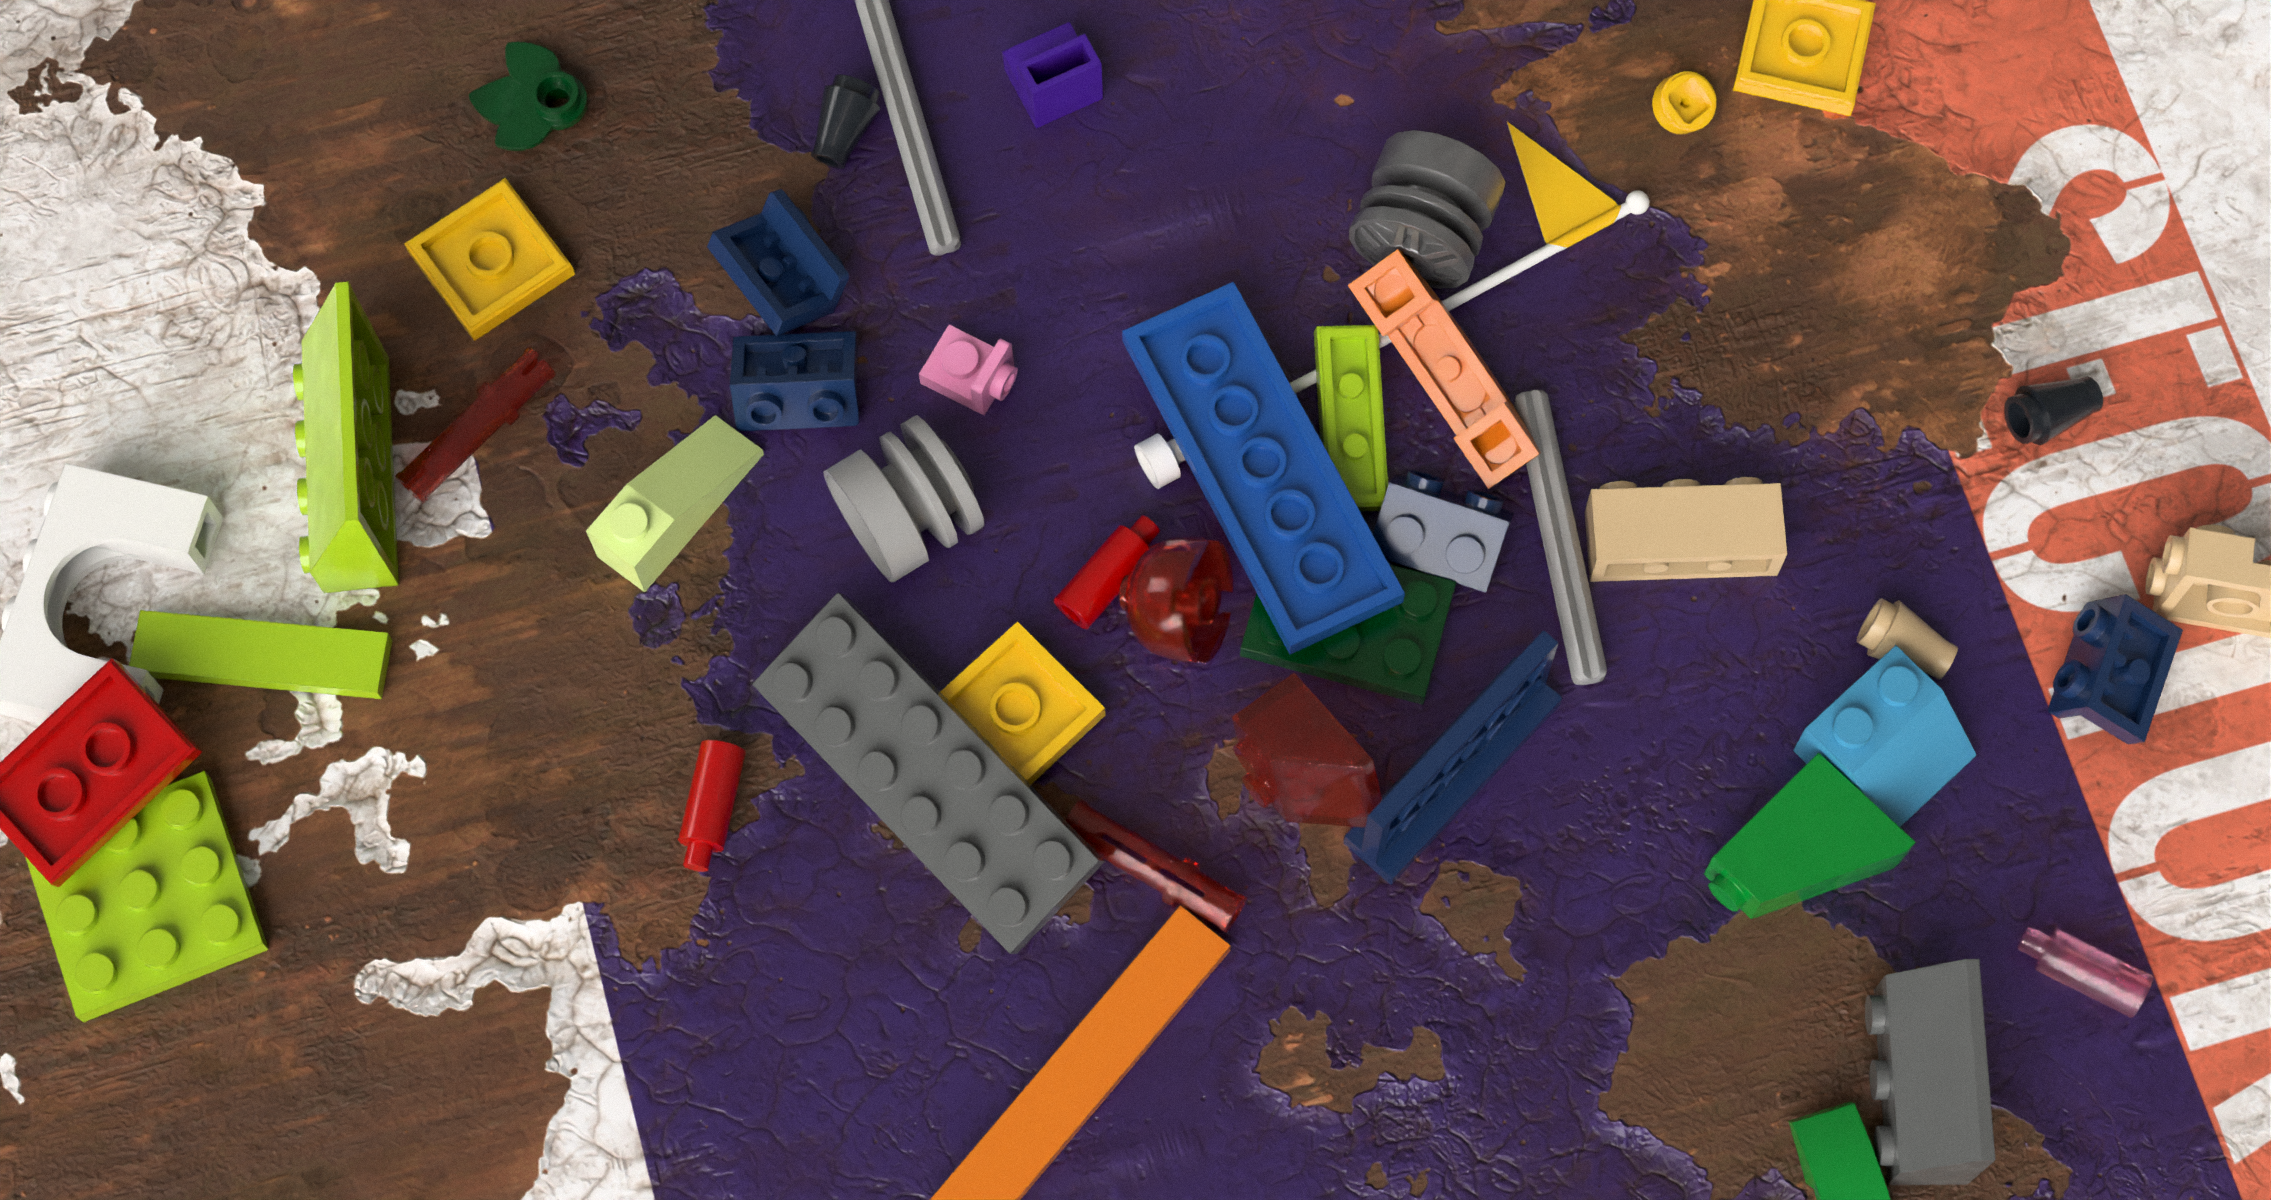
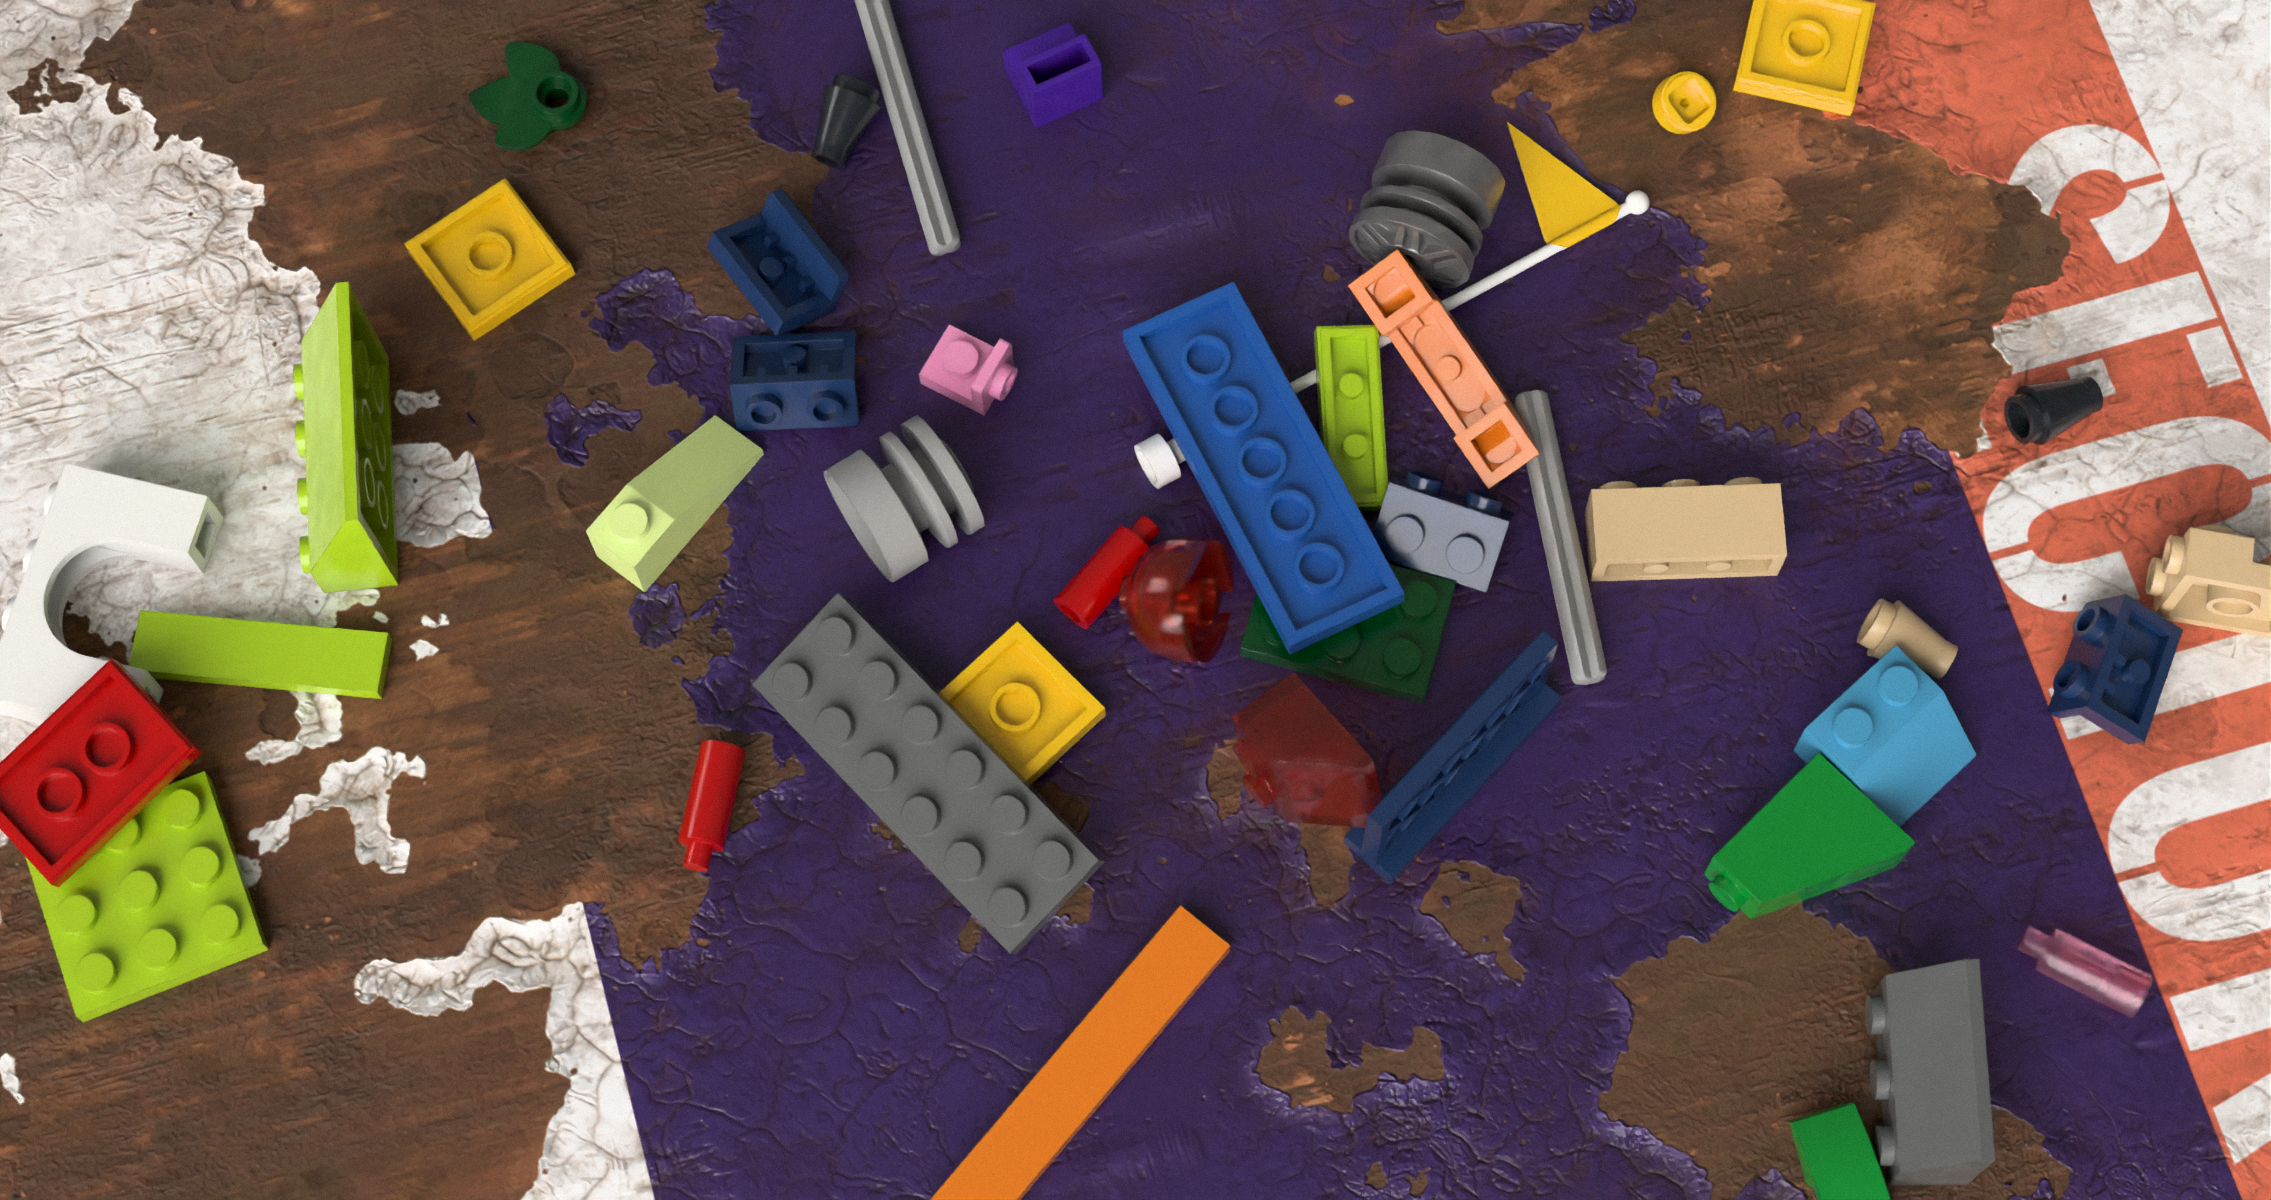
clear red pin [395,347,556,504] -> none
clear red pin [1066,800,1247,933] -> none

